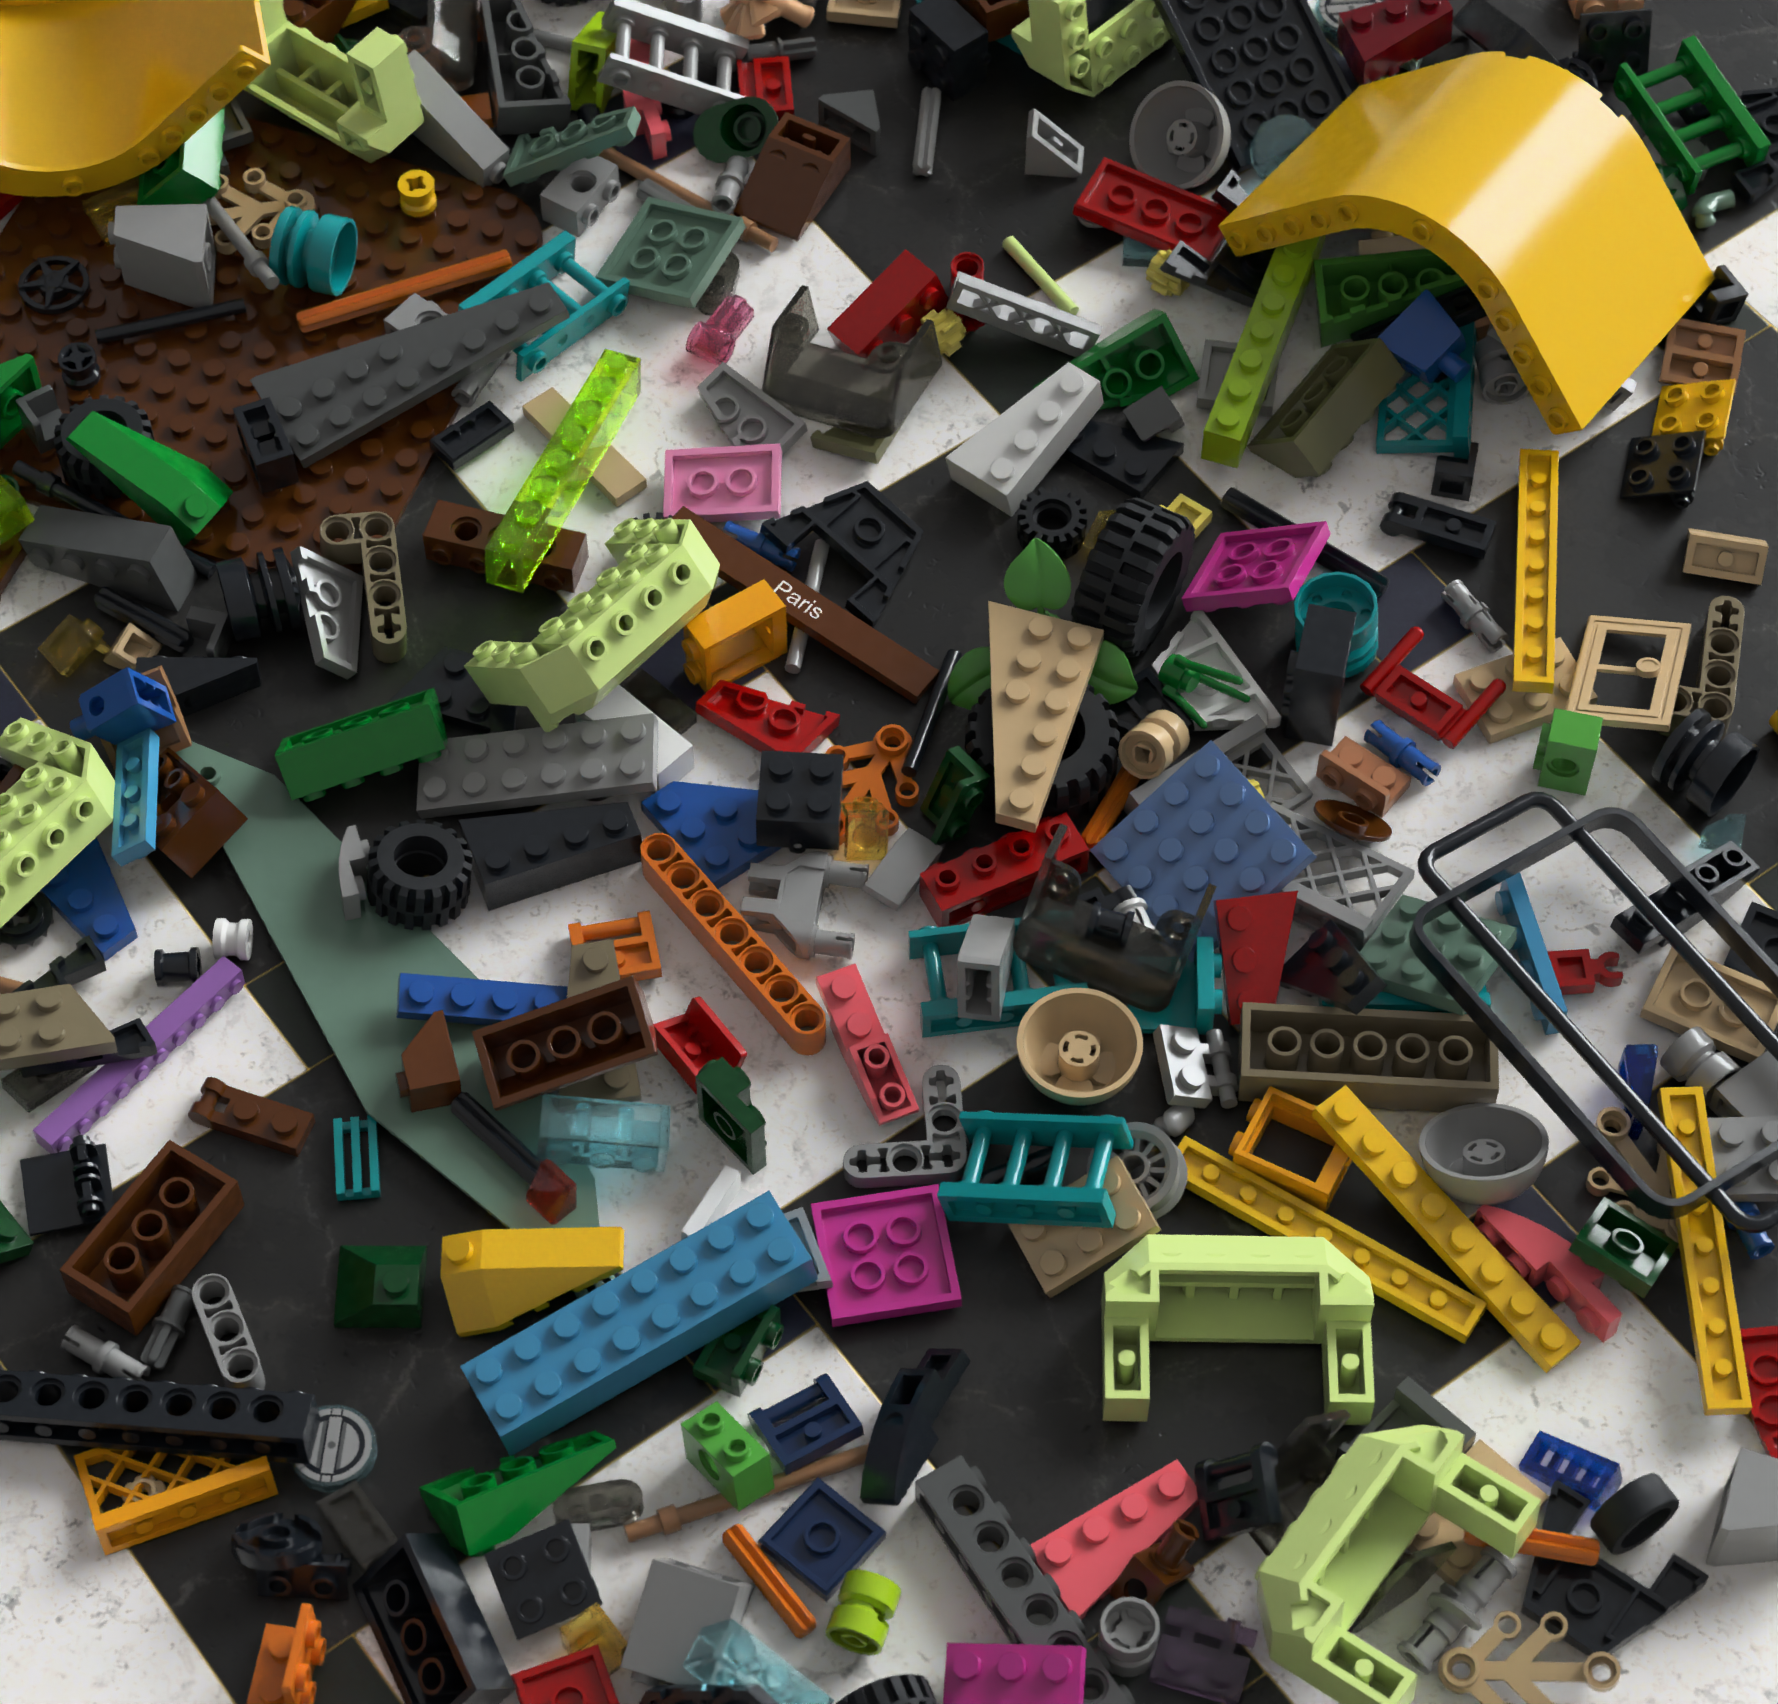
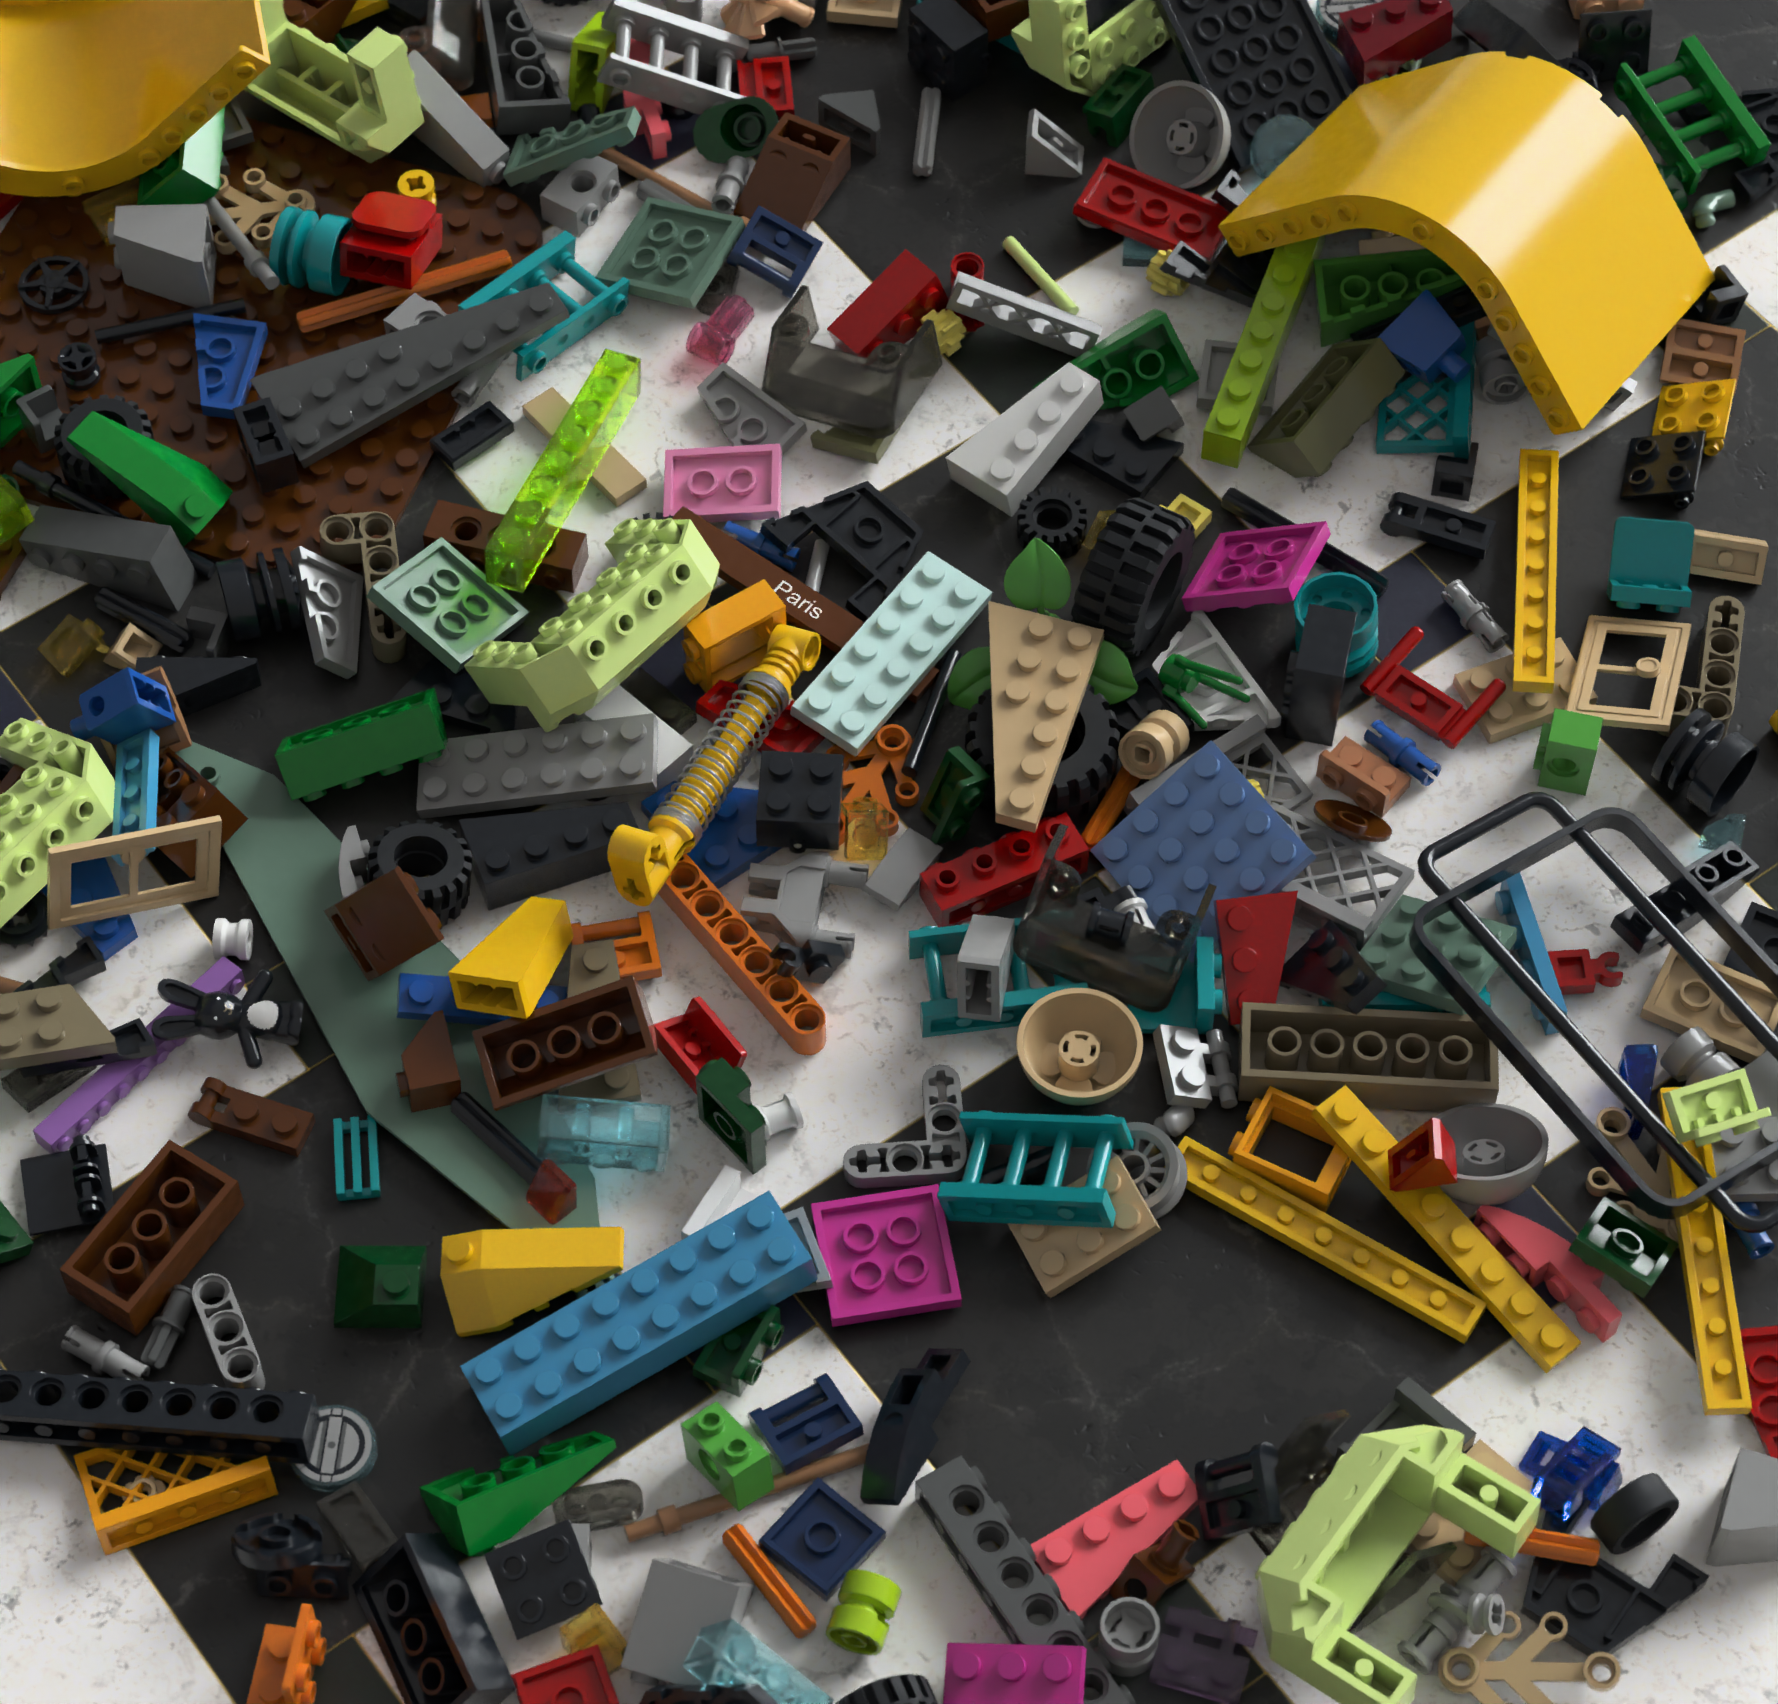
black bush [154,947,202,986] -> none
coral slope [815,964,919,1126] -> none
yellowish green wedge [1101,1234,1375,1425] -> none
none -> tan door [47,815,222,930]
none -> black animal [151,969,304,1069]
none -> blue wing [193,313,268,419]
none -> reddish brown slope [324,866,444,982]
none -> red brick [340,191,442,290]
none -> sand green plate [366,537,529,674]
none -> yellow slope [448,896,574,1019]
none -> yellow piece [607,623,821,907]
none -> dark blue plate [726,206,824,299]
none -> white bush [753,1092,804,1141]
none -> black plate [769,939,846,984]
none -> light aqua plate [790,551,992,757]
none -> dark green hinge [1082,63,1154,148]
none -> red slope [1387,1117,1458,1192]
none -> light grey bush [1467,1593,1505,1636]
none -> clear blue slope [1531,1426,1622,1521]
none -> teal bracket [1607,517,1695,613]
none -> yellowish green bracket [1662,1068,1772,1147]

